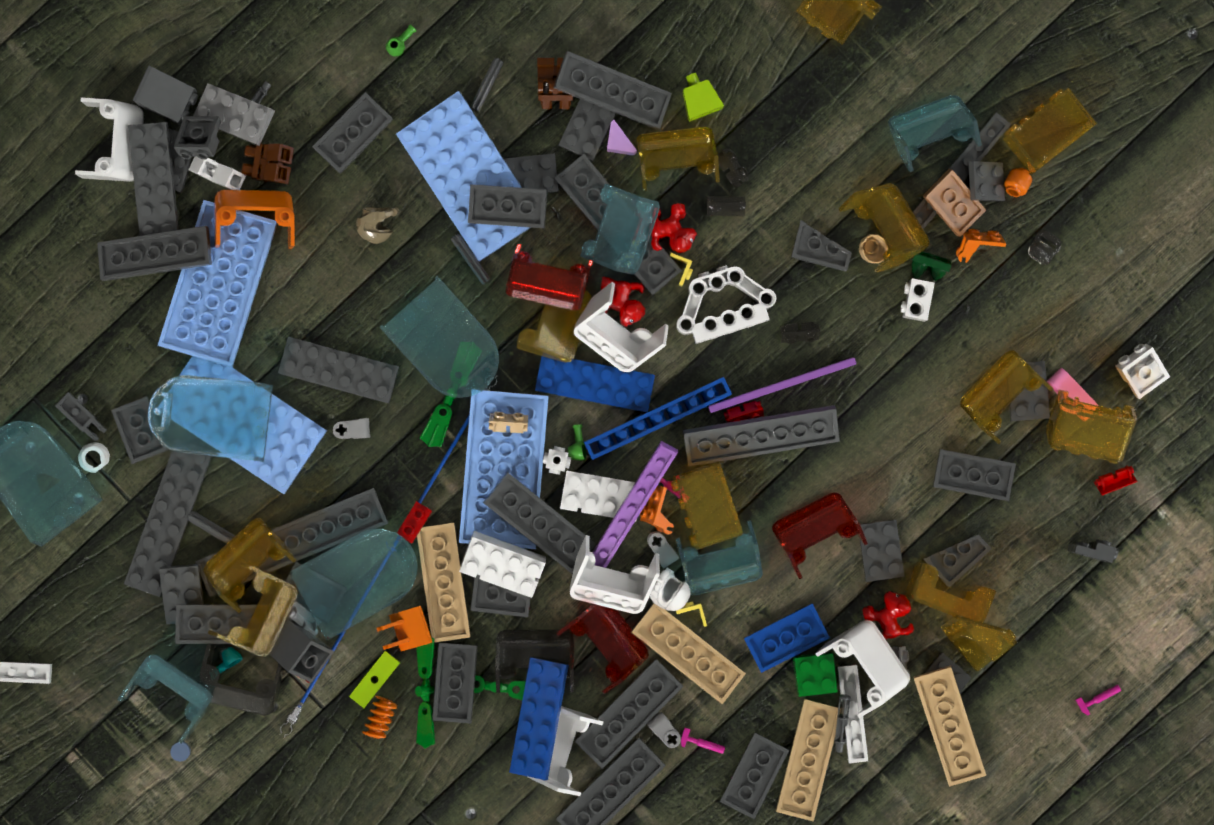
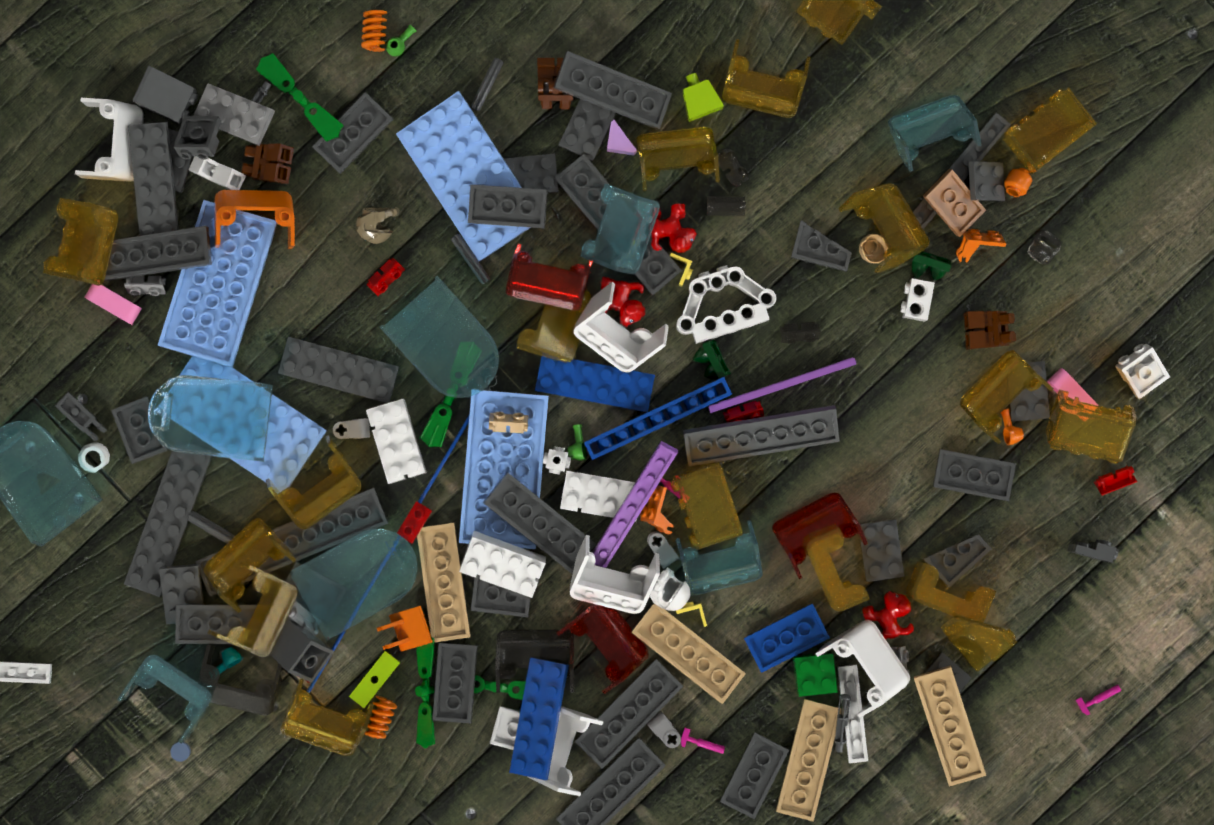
none -> clear yellow windscreen [43,198,118,286]
none -> bright pink beam [85,281,142,325]
none -> light grey hinge [124,276,166,296]
none -> green piece [256,53,344,142]
none -> clear yellow windscreen [266,435,361,529]
none -> clear yellow windscreen [280,679,374,756]
none -> orange piece [361,10,388,52]
none -> red hinge [366,258,405,296]
none -> white piece [366,399,427,484]
none -> white plate [490,706,520,750]
none -> dark green tile [693,339,731,379]
none -> clear yellow windscreen [722,39,811,118]
none -> clear yellow windscreen [802,523,870,612]
none -> reddish brown hips [964,311,1016,350]
none -> orange bar [1000,409,1024,445]

